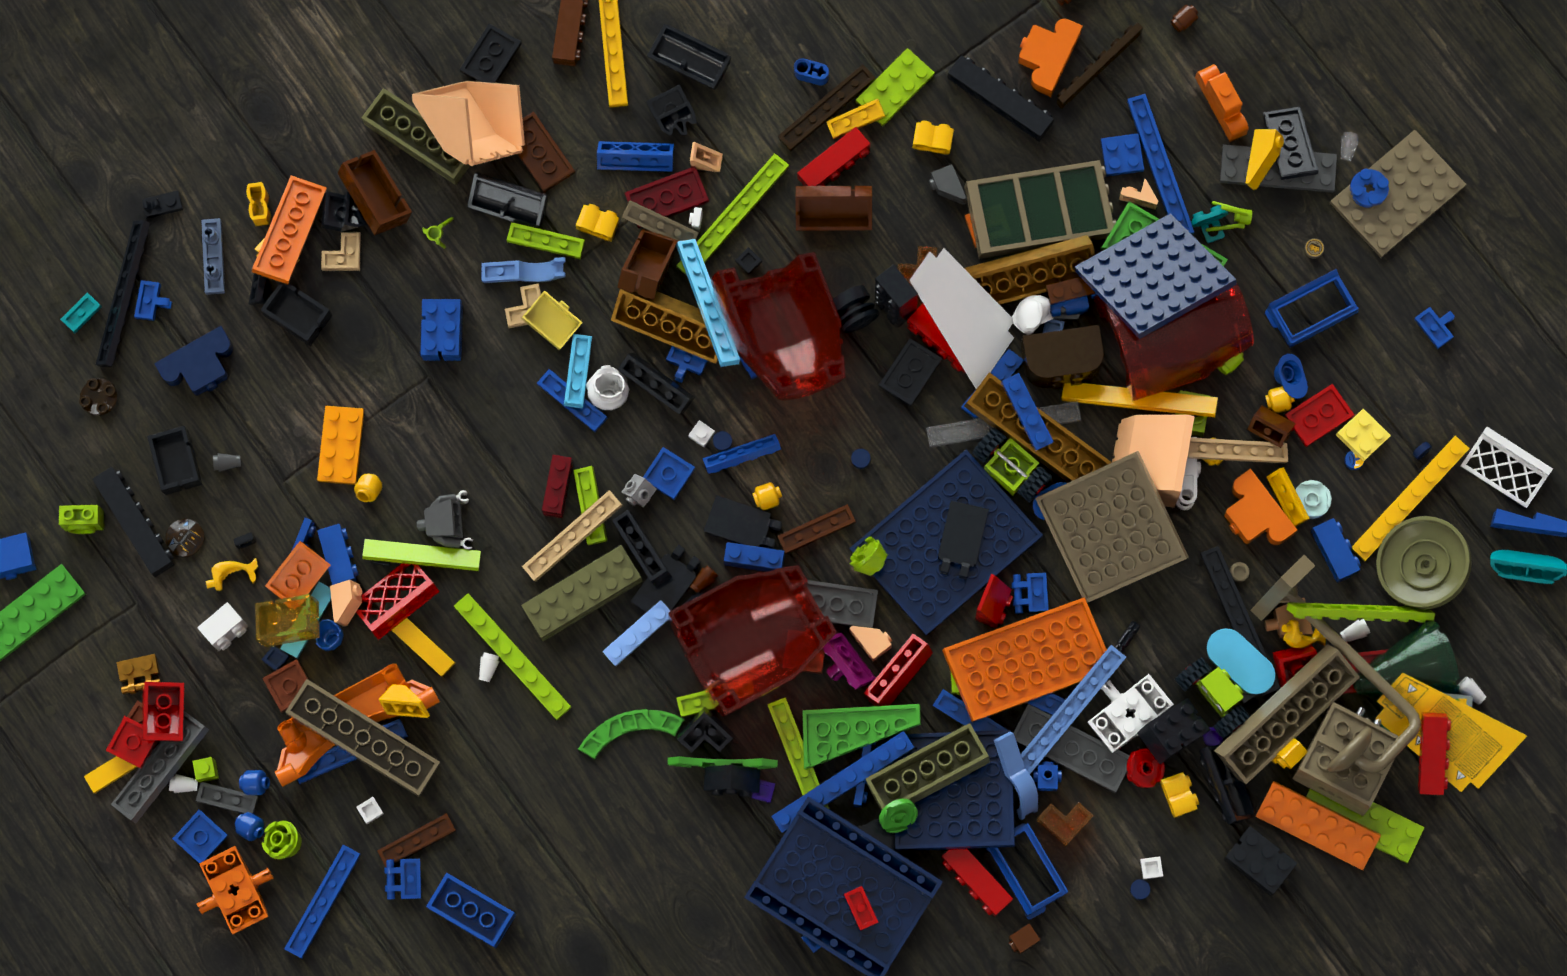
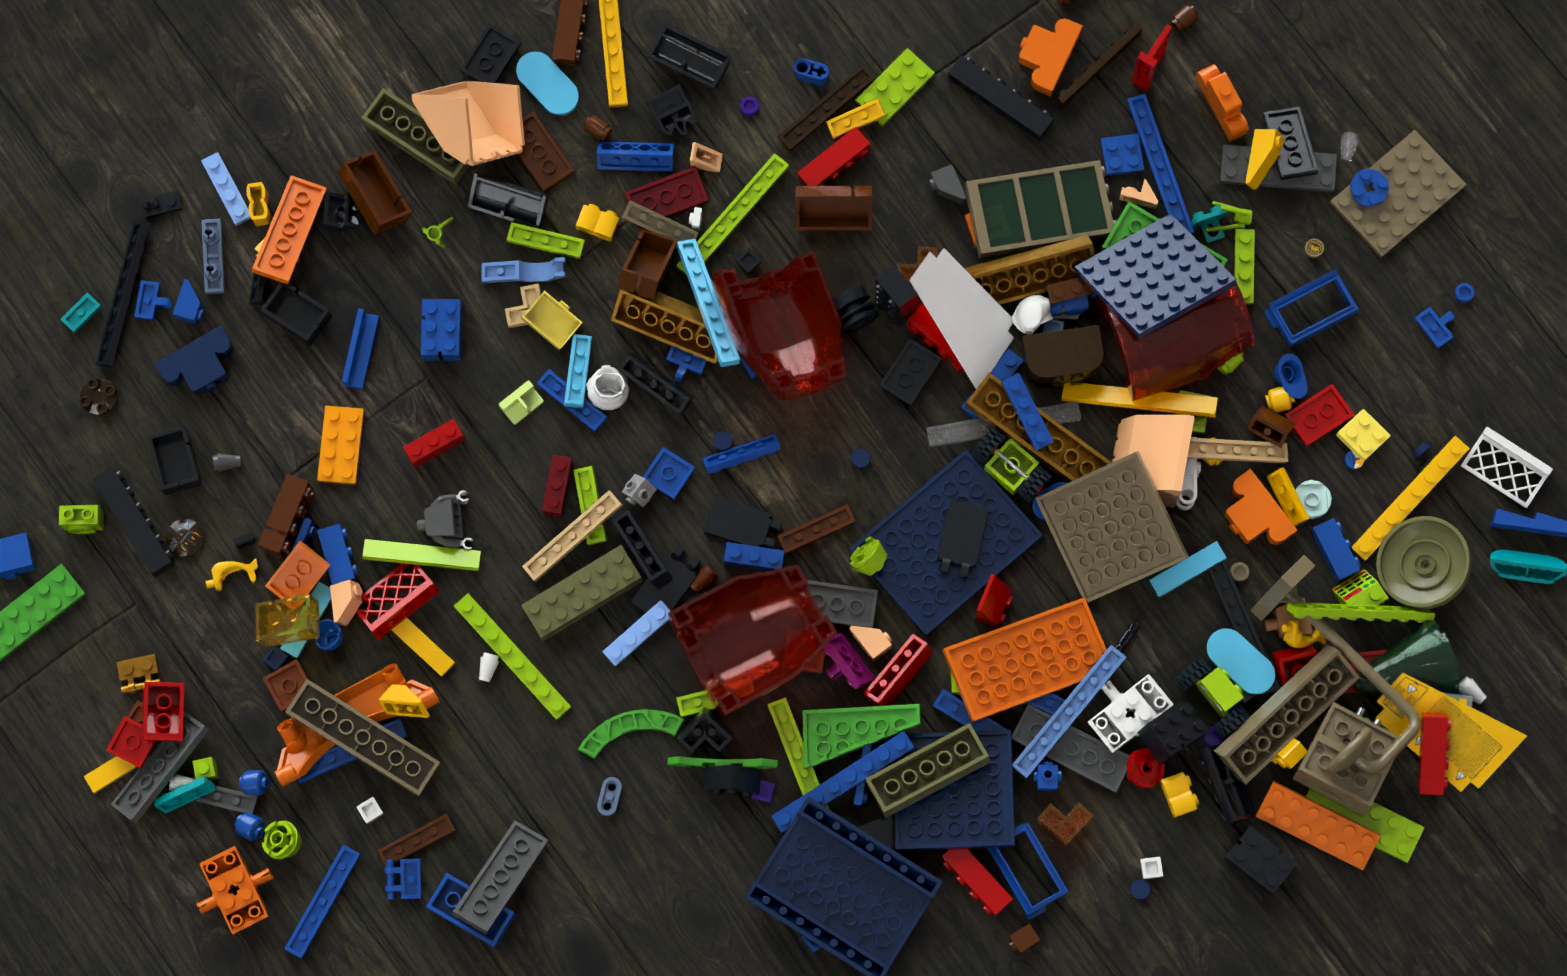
blue plate [172,810,229,863] -> none
white brick [197,602,248,651] -> none
tan tile [321,232,361,271] -> none
yellow head [354,474,383,502] -> none
white plate [688,420,715,447] -> none
yellow head [752,482,782,510] -> none
red plate [844,886,878,931] -> none
bright green tile [879,799,918,833] -> none
yellow brick [912,121,954,154] -> none
medium blue piece [994,732,1038,820] -> none
blue plate [1011,573,1048,614] -> none
white cone [1340,619,1371,642] -> none
none -> teal plate [154,776,215,814]
none -> blue slope [173,279,205,325]
none -> light blue plate [201,152,251,226]
none -> reddish brown piece [258,474,315,560]
none -> blue fence [342,308,380,390]
none -> red brick [403,419,465,468]
none -> dark grey plate [452,820,548,935]
none -> yellowish green panel [499,380,544,425]
none -> medium azure tile [516,52,579,116]
none -> reddish brown brick [583,115,612,141]
none -> sand blue plate [597,777,622,817]
none -> dark purple tile [740,97,759,117]
none -> red fence [1132,24,1172,92]
none -> medium azure tile [1149,541,1227,598]
none -> lime plate [1234,229,1255,305]
none -> lime slope [1332,569,1389,622]
none -> blue tile [1454,283,1474,303]

